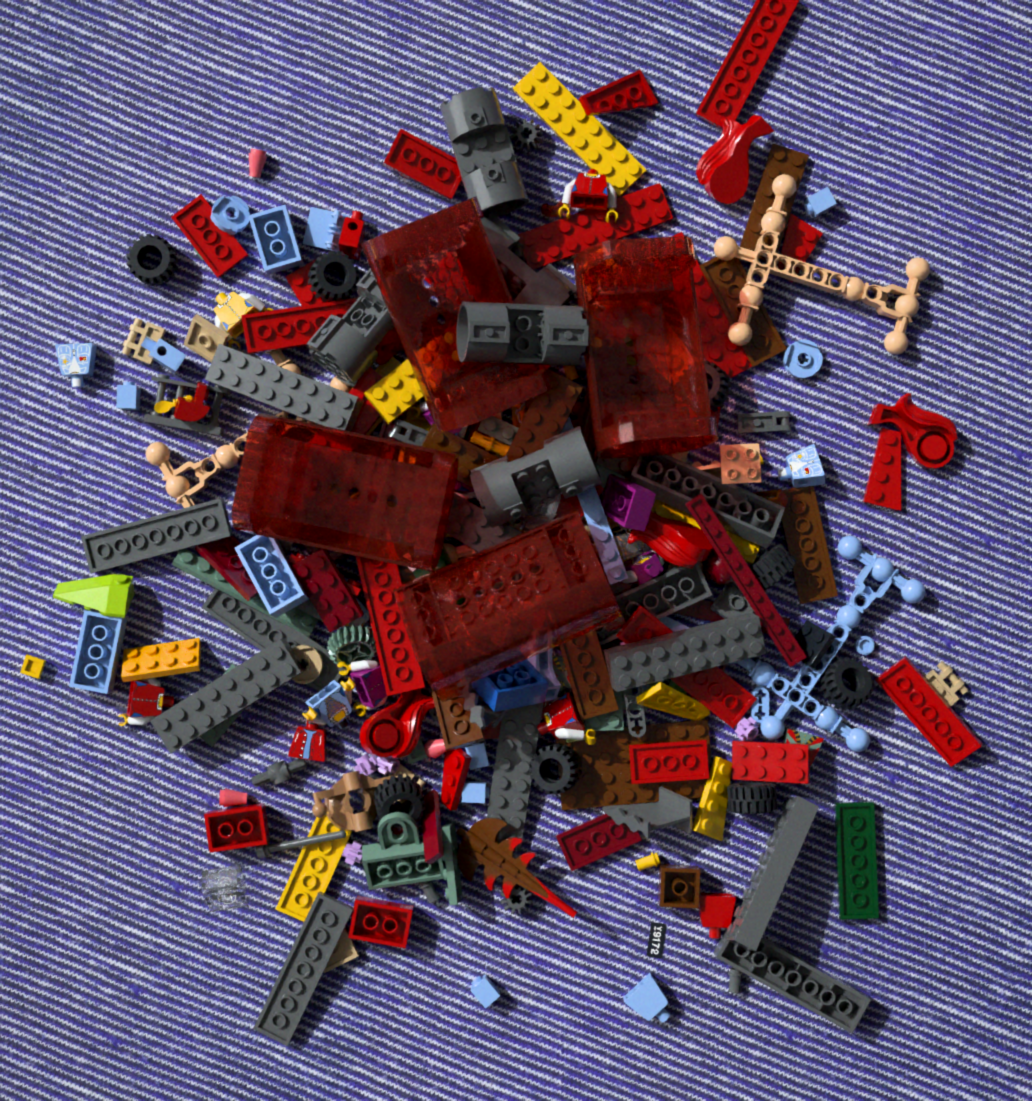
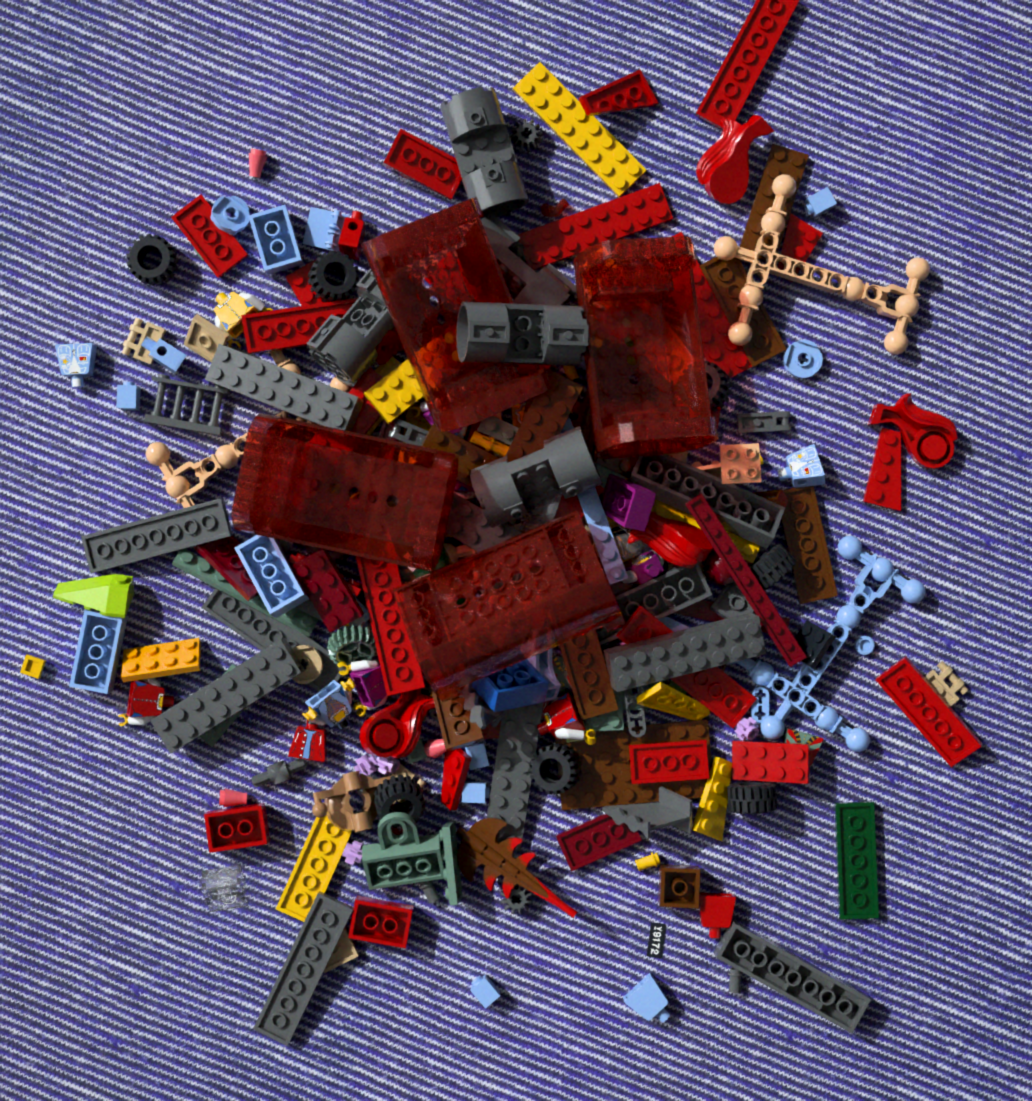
yellow piece [154,395,194,413] -> none
red brick [174,382,210,422] -> none
dark grey piece [256,830,346,859] -> none
dark red tile [421,789,444,864] -> none
red torso [558,169,618,223] -> none
dark grey brick [726,796,819,951] -> none
black tyre [820,657,874,711] -> none

